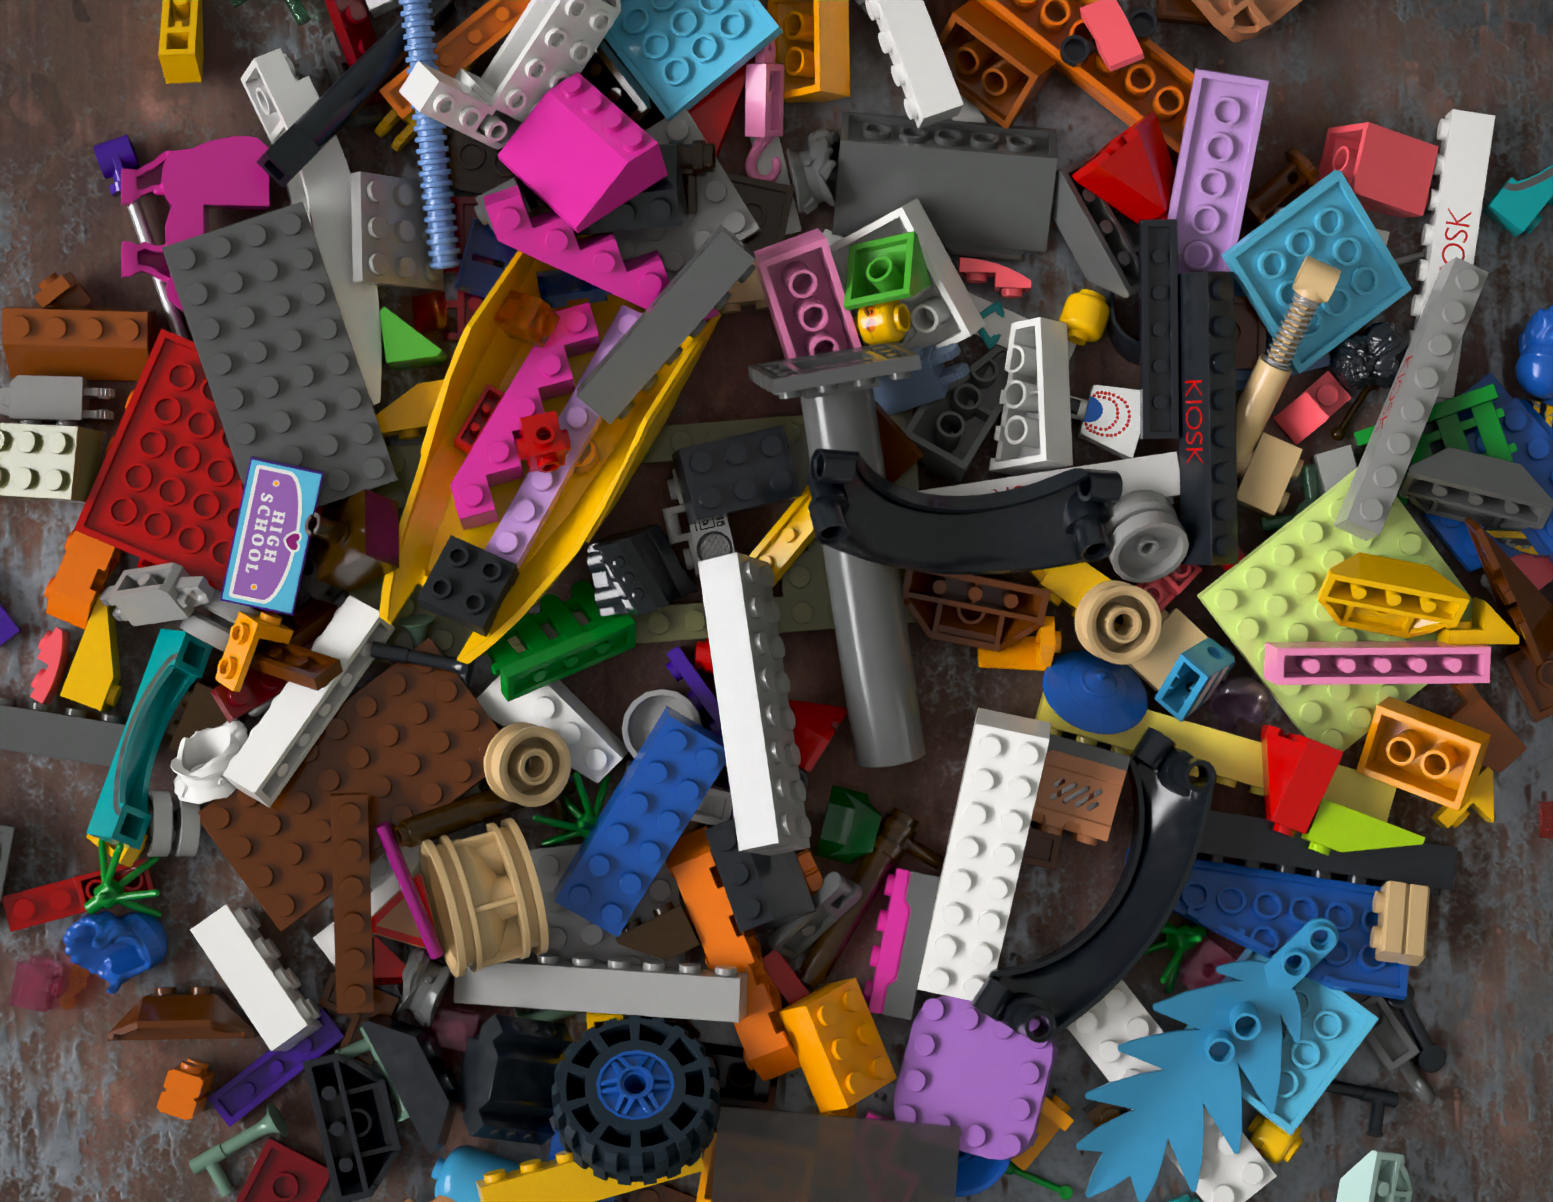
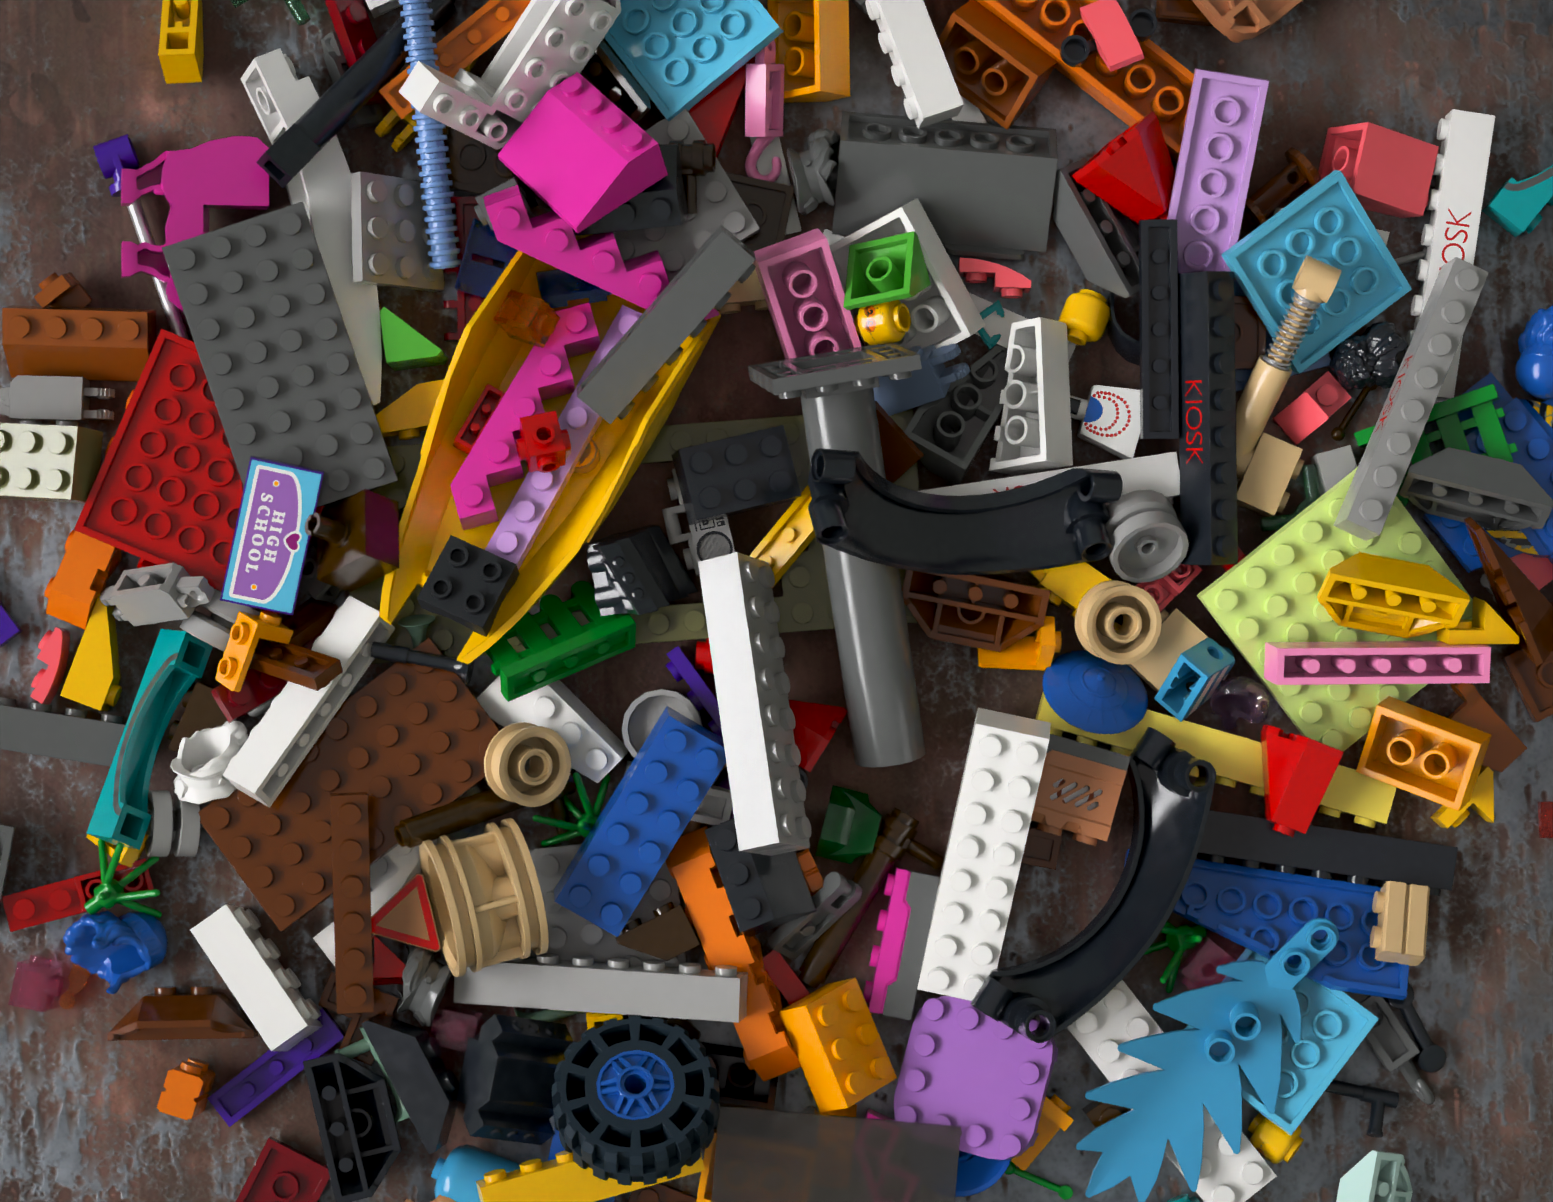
sand green piece [189,1103,288,1198] -> none
magenta bar [375,821,444,959] -> none
clear red tile [412,291,448,333] -> none
lime slope [1301,798,1426,856] -> none

